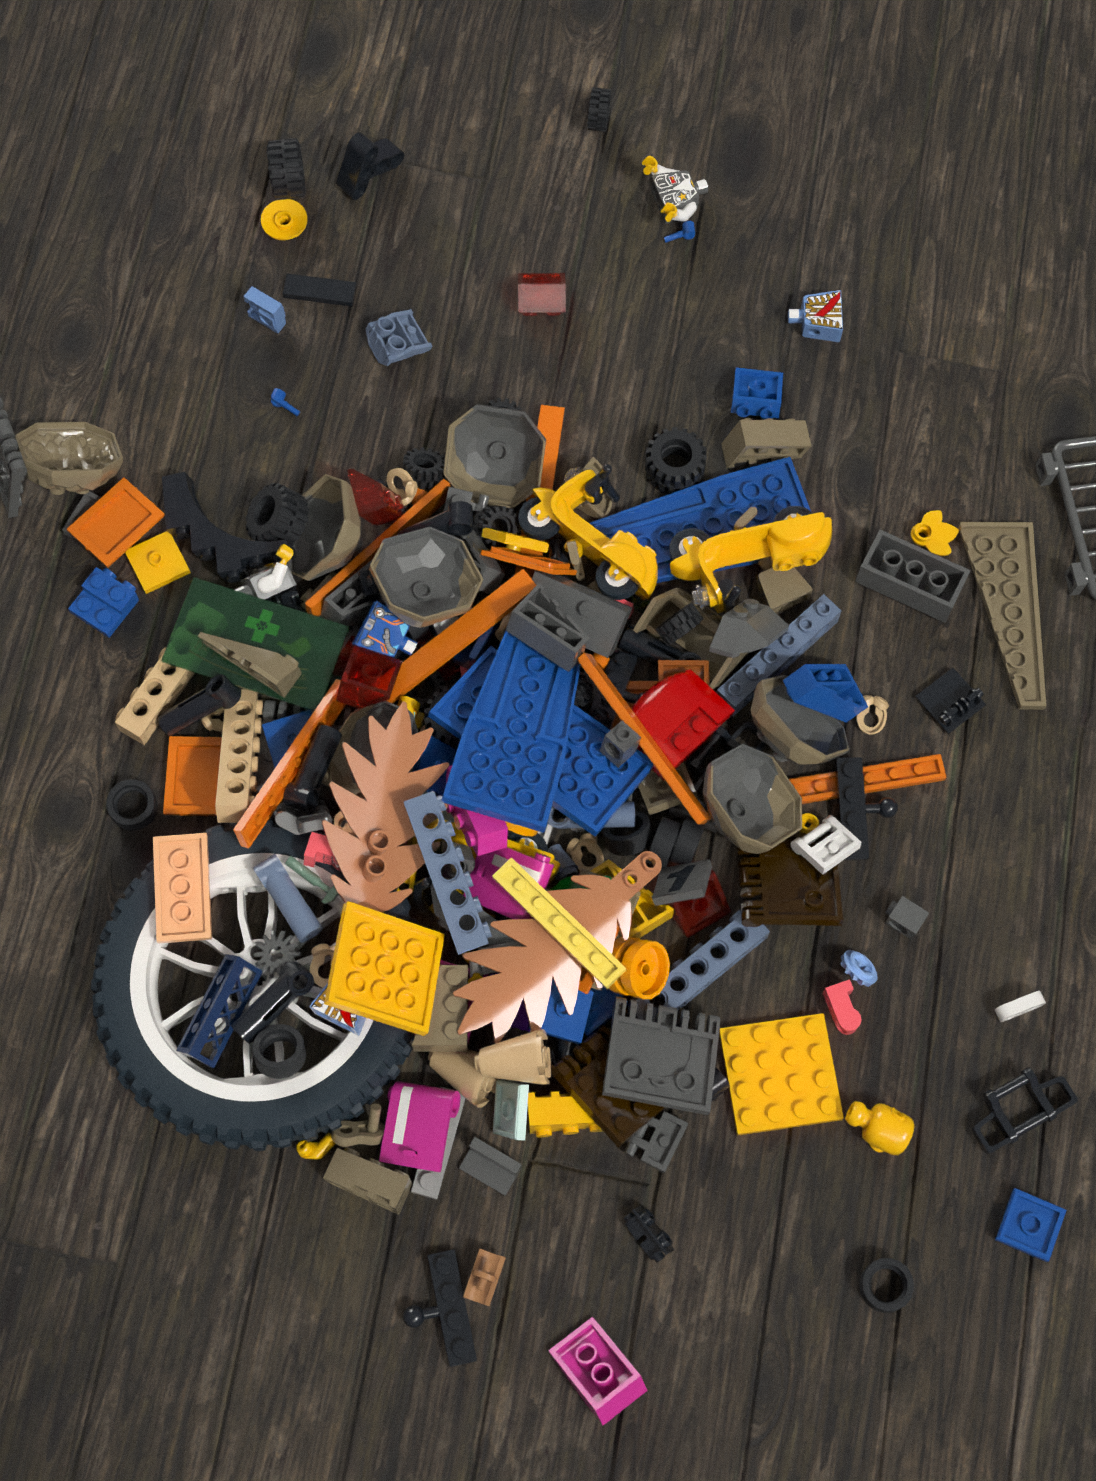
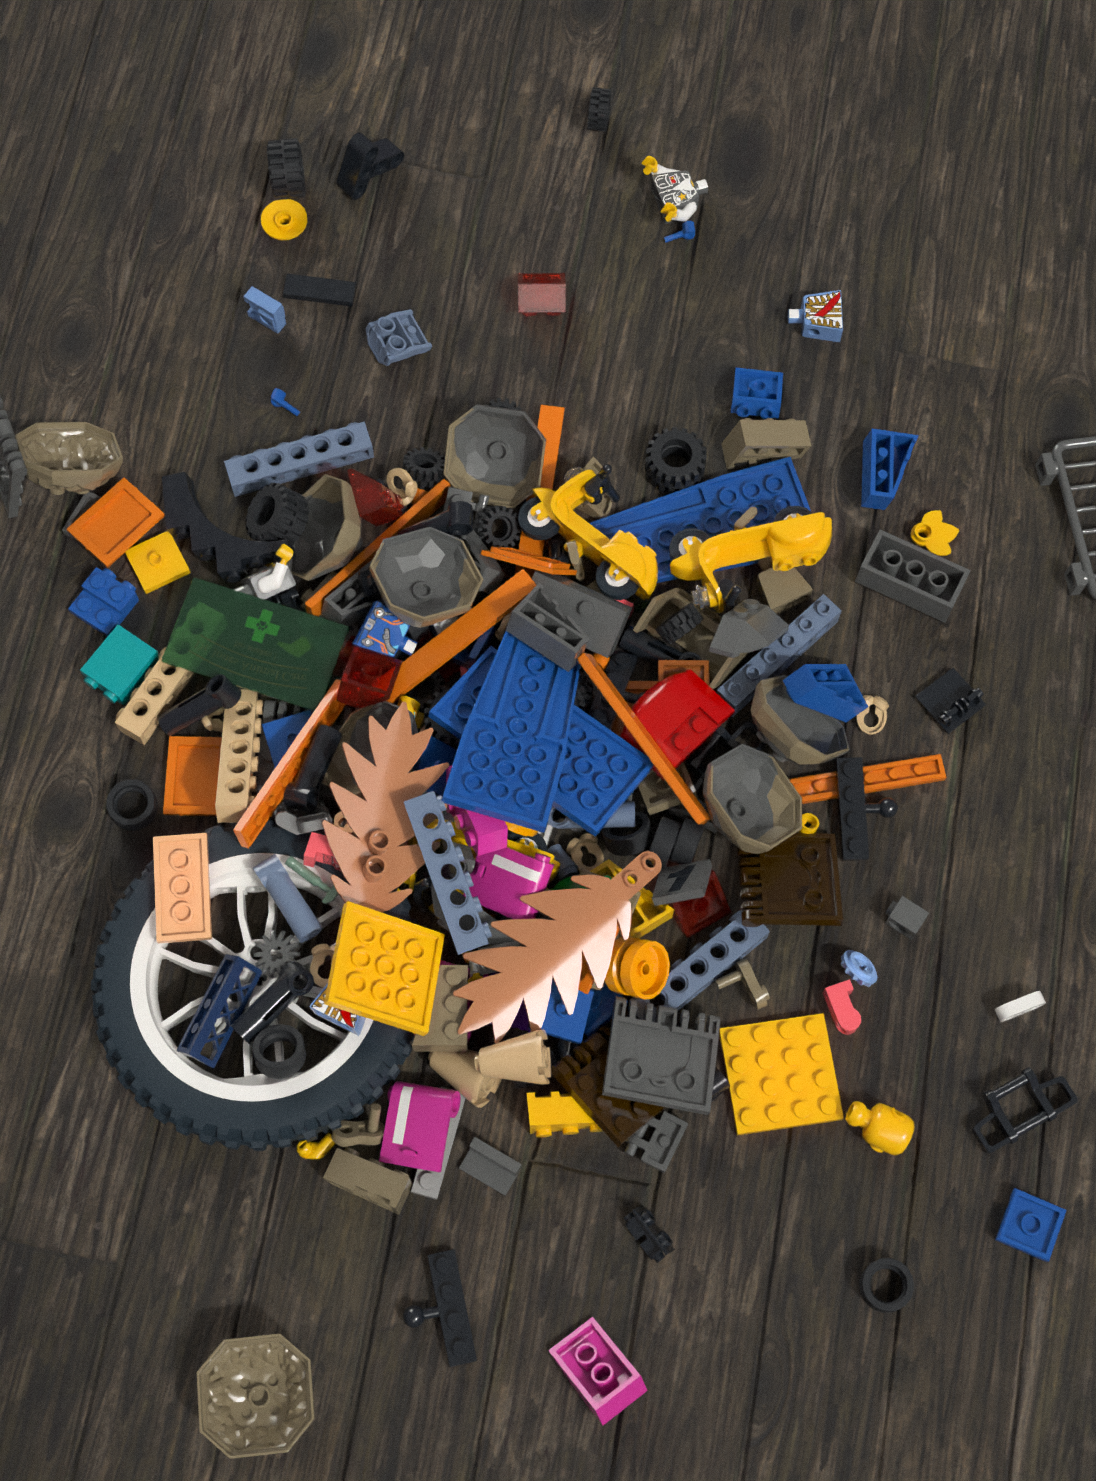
dark tan wedge [198,632,302,698] -> none
medium nougat hips [463,1249,506,1307] -> none
yellow plate [481,527,549,553] -> none
light yellow plate [492,858,626,989] -> none
light aqua tile [493,1079,529,1140] -> none
dark grey brick [600,721,641,768] -> none
white plate [791,815,861,874] -> none
dark tan wing [959,522,1046,710] -> none
none -> teal brick [80,625,159,706]
none -> dark tan rock [197,1334,315,1459]
none -> sand blue brick [224,422,374,497]
none -> dark tan piece [715,958,770,1010]
none -> blue wedge [861,429,919,510]

